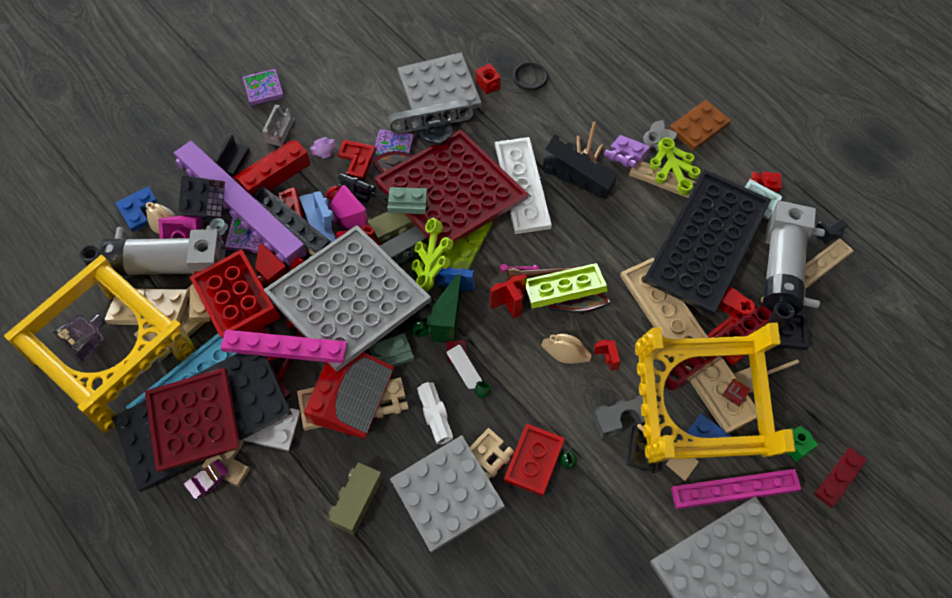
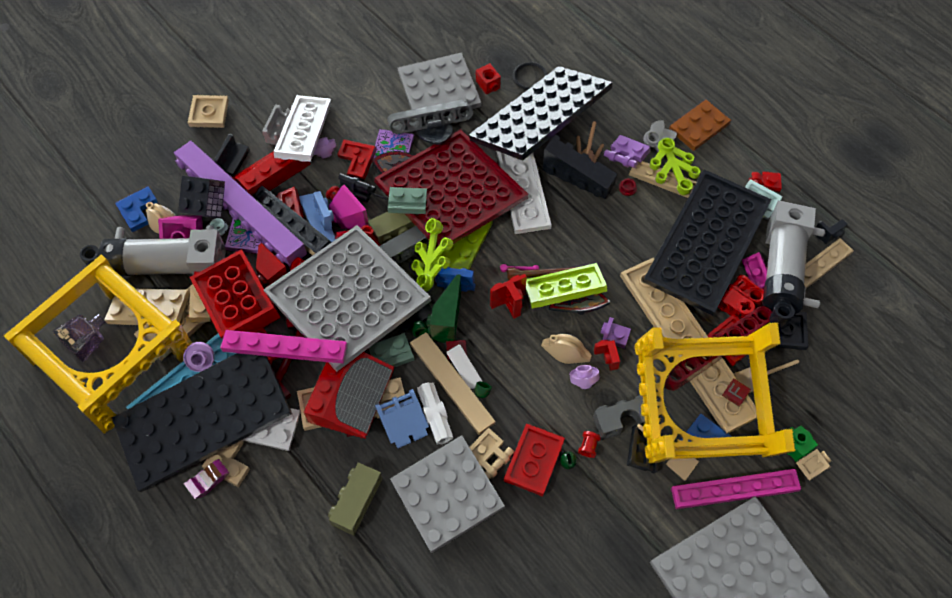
dark red plate [145,368,241,472] -> none
tile [243,69,284,106] -> none
dark red plate [813,447,867,508] -> none
none -> lavender plate [183,342,215,372]
none -> tan plate [188,95,229,128]
none -> white plate [274,96,331,162]
none -> medium blue plate [375,389,429,448]
none -> tan tile [410,333,495,435]
none -> plate [469,67,613,161]
none -> lavender plate [570,365,600,389]
none -> red bush [578,431,601,458]
none -> medium lavender bracket [601,317,631,349]
none -> dark red plate [619,178,637,196]
none -> red piece [728,275,764,310]
none -> dark pink slope [742,252,767,291]
none -> tan bracket [796,449,831,481]

